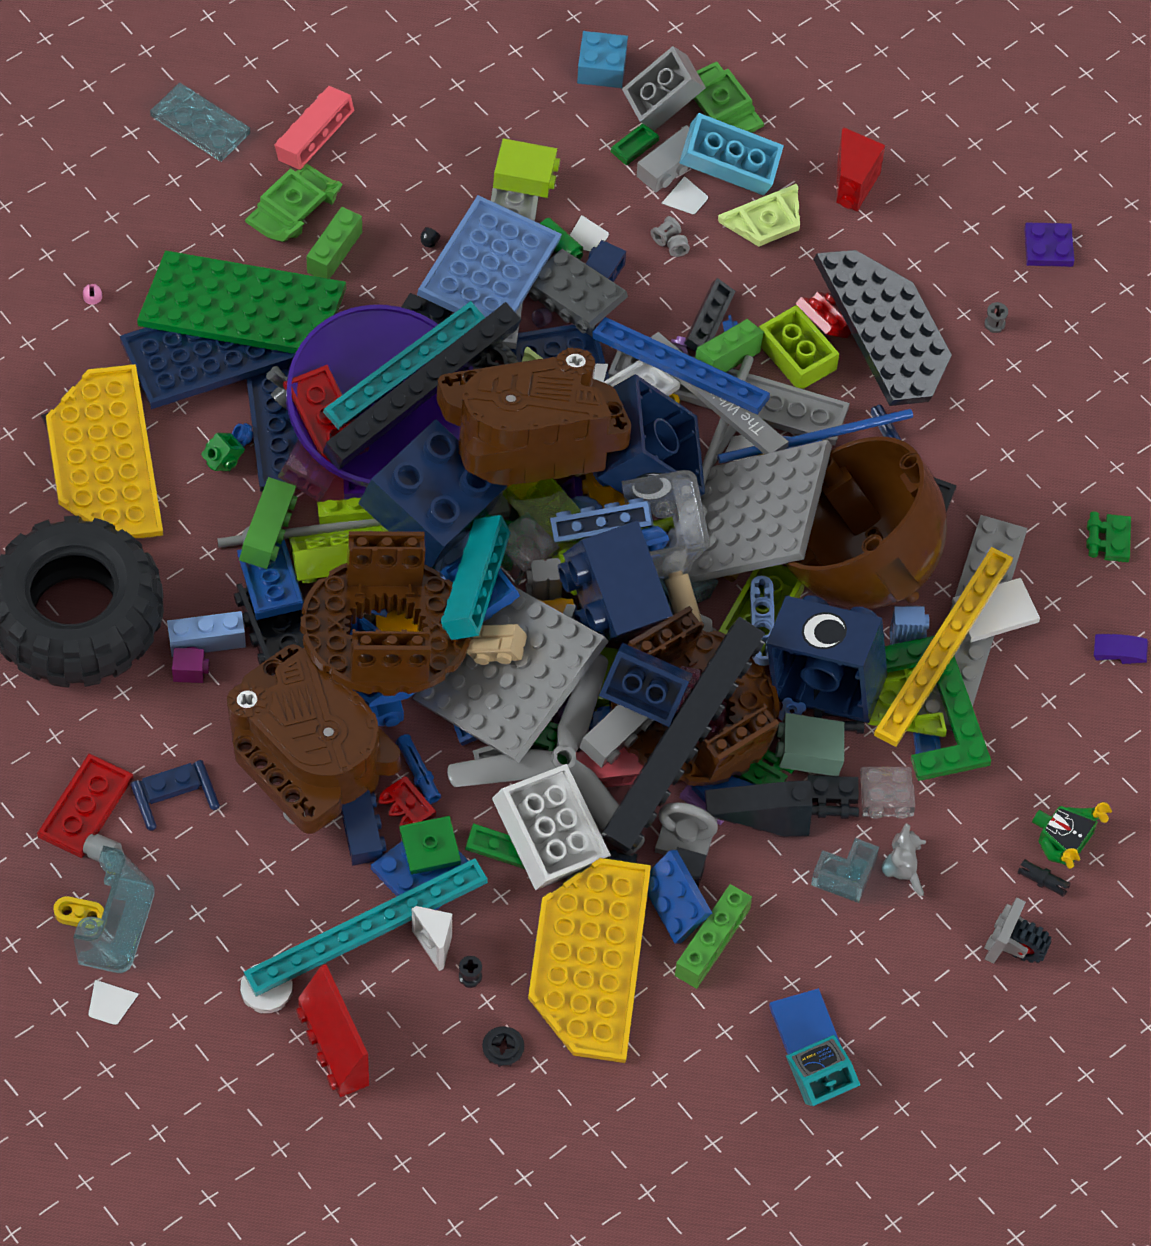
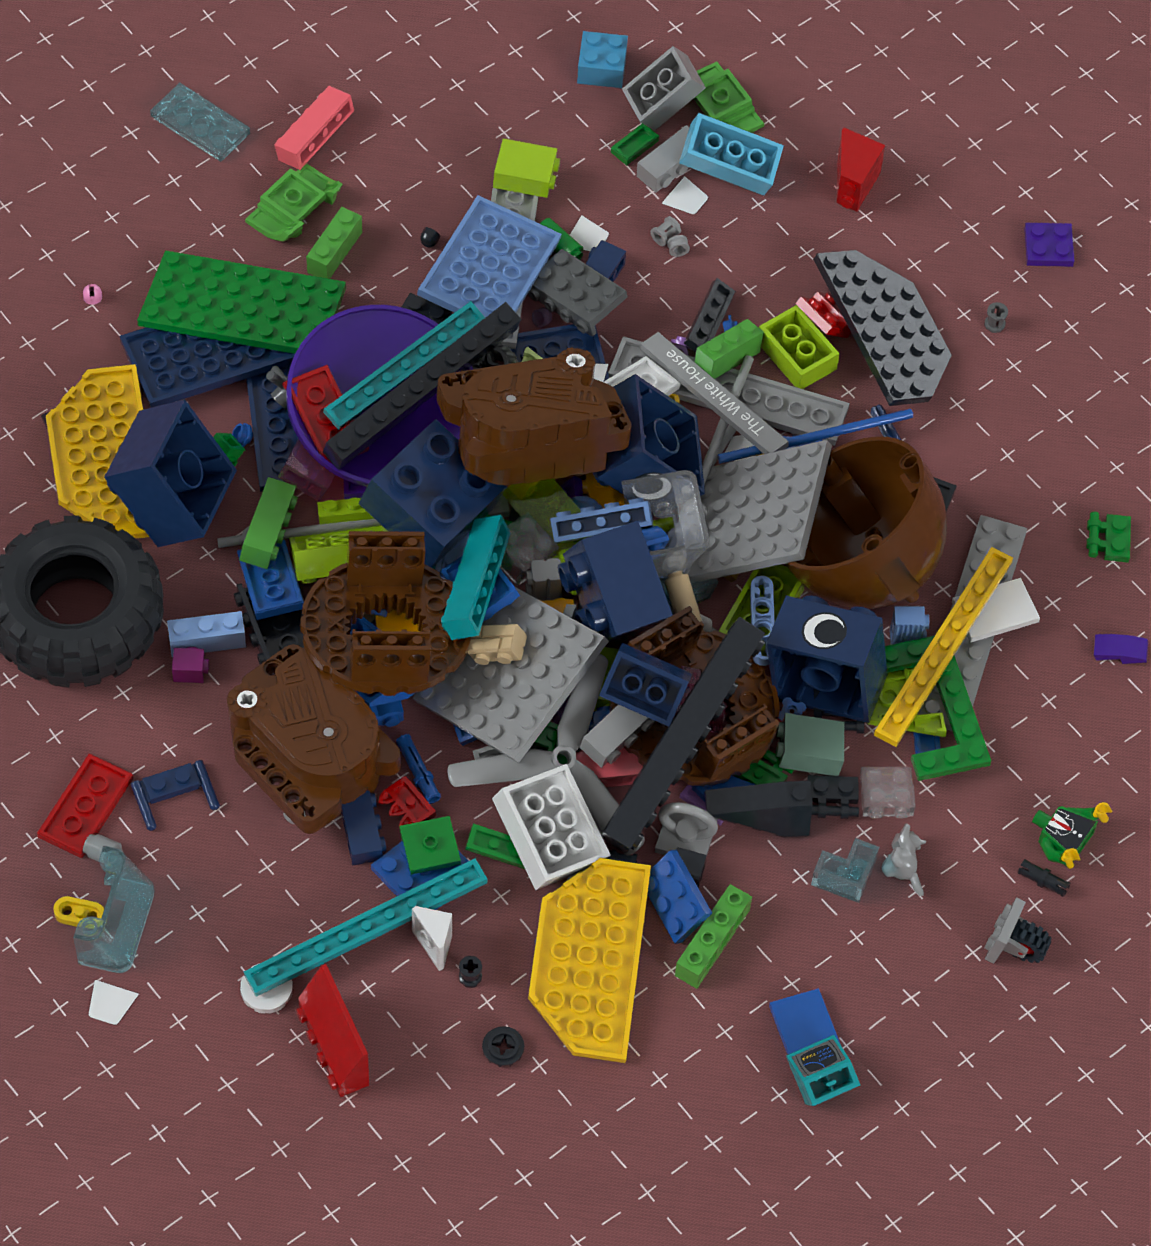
blue plate [593,317,770,415] -> none
yellowish green wing [718,184,800,247] -> none
none -> dark blue brick [104,399,237,547]

